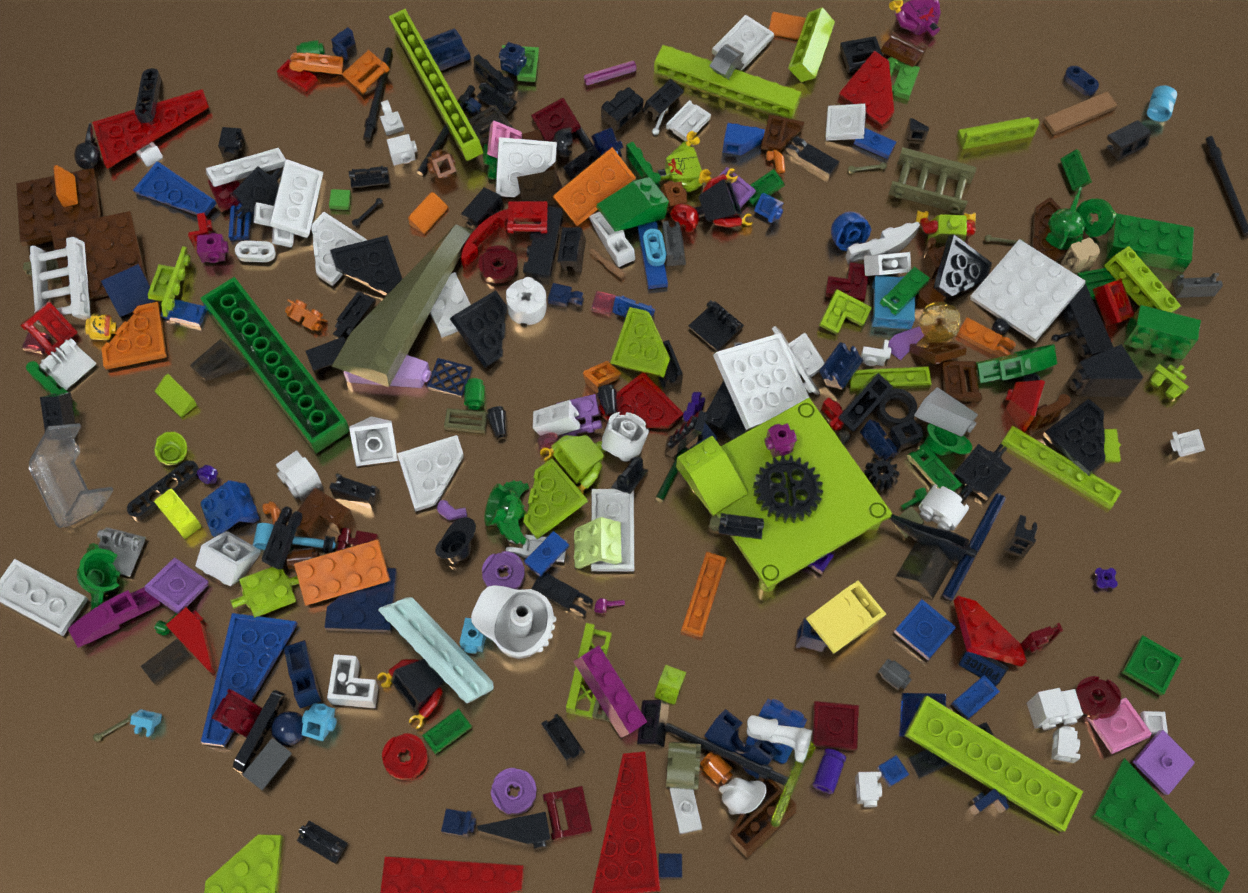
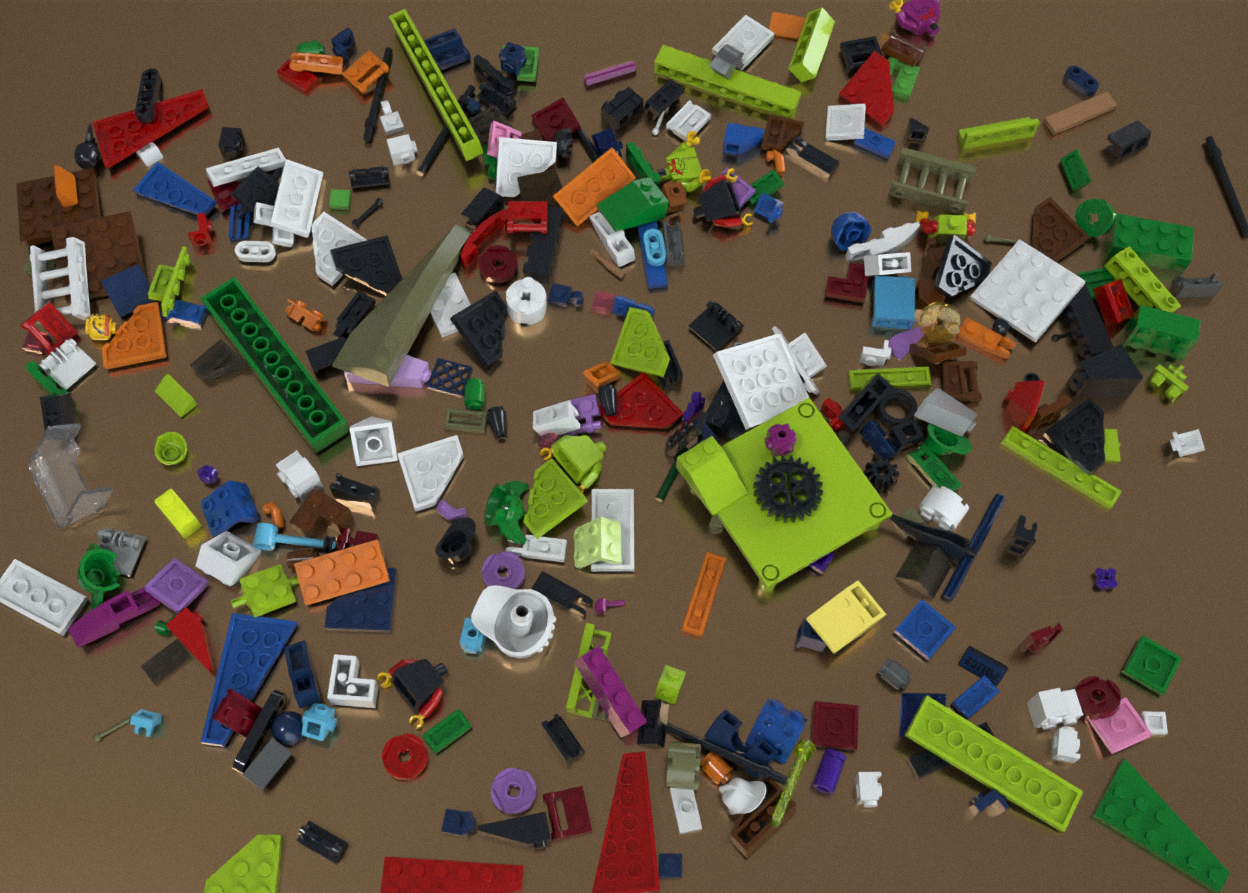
black beam [127,461,199,521] -> none
magenta brick [197,233,229,263] -> none
black hinge [261,506,302,570] -> none
light aqua plate [378,597,494,703] -> none
orange slope [408,192,449,235] -> none
dark orange brick [427,149,456,179] -> none
blue plate [524,531,569,577] -> none
black hinge [557,227,586,272] -> none
black hinge [563,146,601,180] -> none
white brick [601,412,649,462] -> none
black hinge [611,457,648,494] -> none
red hair [670,203,699,232] -> none
black hinge [719,513,764,540] -> none
white piece [746,715,812,763] -> none
lime plate [819,289,872,334] -> none
dark blue hinge [819,342,863,389] -> none
olive hinge [848,162,887,174] -> none
blue tile [877,755,909,787] -> none
green plate [879,266,930,316] -> none
green hand [901,488,927,510] -> none
black plate [953,444,1012,501] -> none
red plate [953,596,1027,667] -> none
green slope [976,344,1058,383] -> none
green helmet [1046,187,1085,250] -> none
tan brick [1060,238,1100,275] -> none
medium lavender plate [1133,730,1195,795] -> none
medium azure wheel [1147,85,1177,122] -> none

